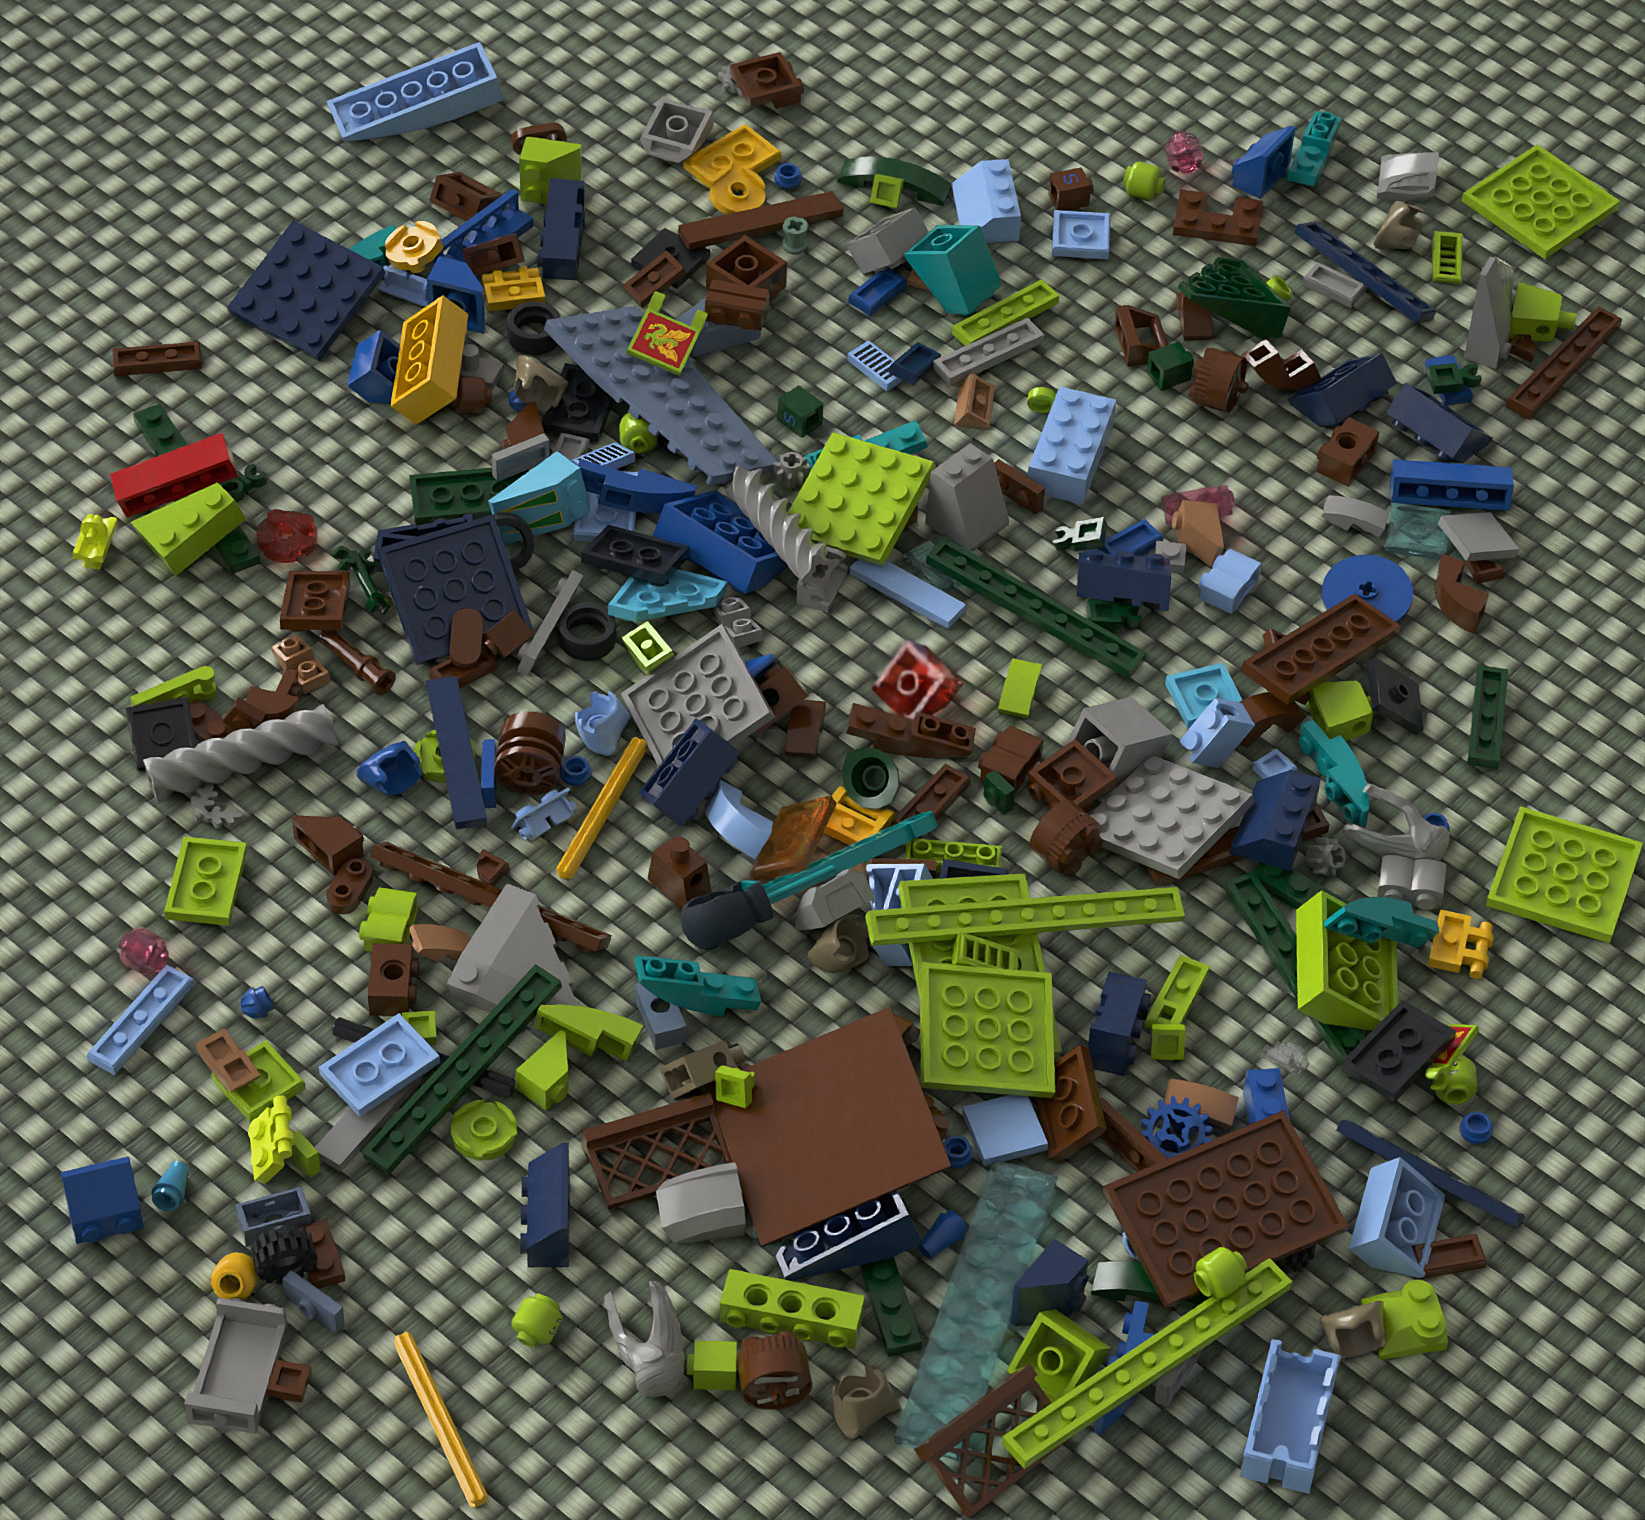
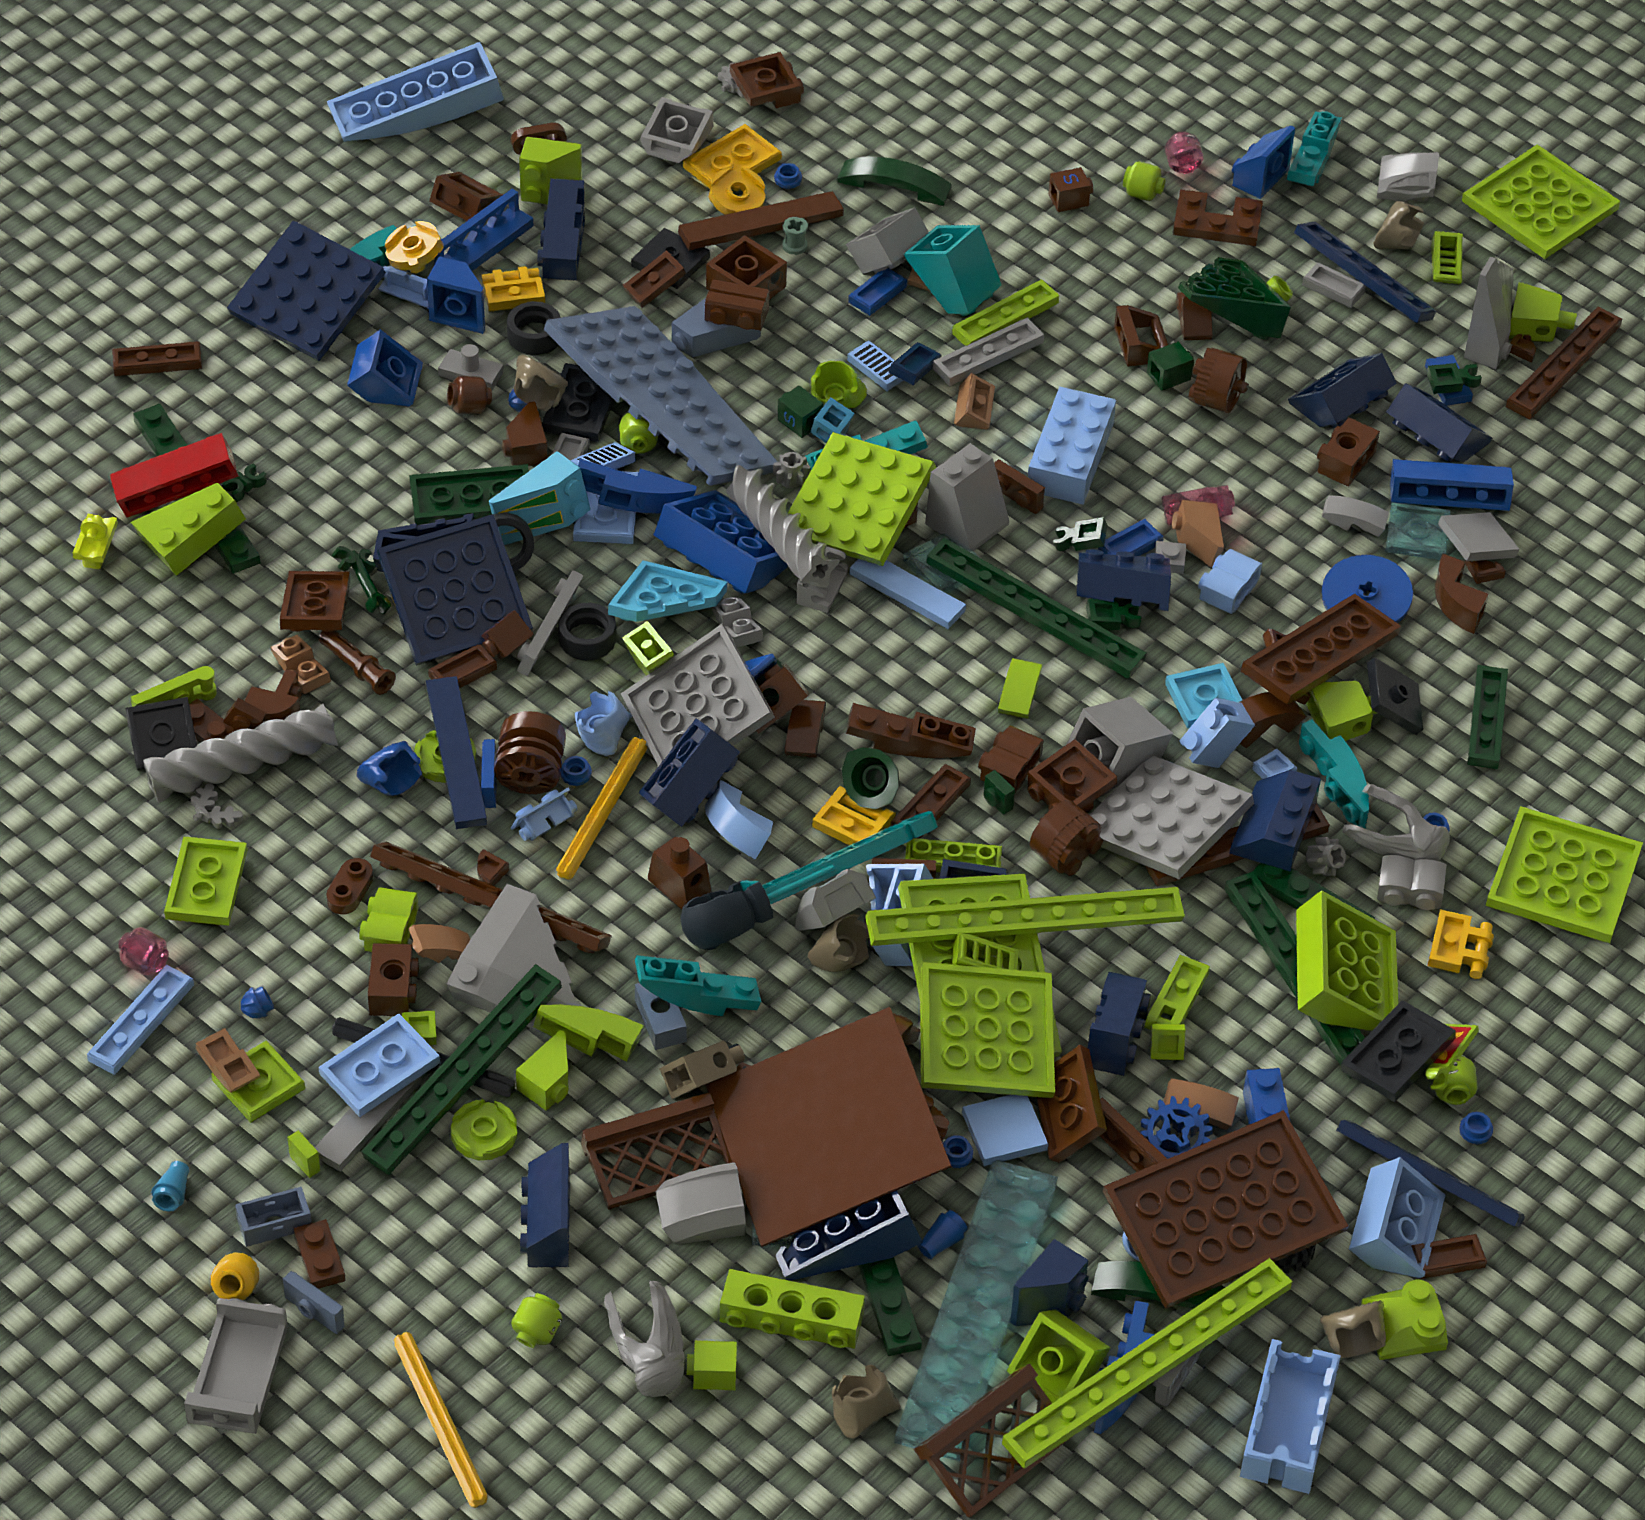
blue slope [61,1156,144,1244] -> none
neon yellow plate [248,1095,294,1184] -> none
black tyre [251,1225,318,1284] -> none
clear red plate [256,509,318,563] -> none
reddish brown plate [267,1360,312,1403] -> none
reddish brown slope [292,815,364,876] -> none
yellow brick [390,295,468,425] -> none
reddish brown tile [449,608,483,669] -> none
reddish brown slope [462,233,525,276] -> none
light grey tile [491,433,550,481] -> none
black plate [581,525,690,585] -> none
flag [626,291,708,376] -> none
lime tile [715,1065,755,1108] -> none
reddish brown piece [736,1331,812,1410] -> none
clear orange tile [750,796,837,881] -> none
lime tile [870,174,904,208] -> none
clear red slope [871,640,965,719] -> none
light blue slope [952,159,1021,243] -> none
lime tile [1027,387,1056,413] -> none
light blue plate [1052,210,1110,259] -> none
lime head [1193,1247,1247,1299] -> none
reddish brown brick [1241,339,1321,389] -> none
clear slope [1260,1041,1310,1075] -> none
teal slope [1323,897,1439,948] -> none
none -> lime hair [811,360,867,409]
none -> dark azure brick [811,397,855,443]

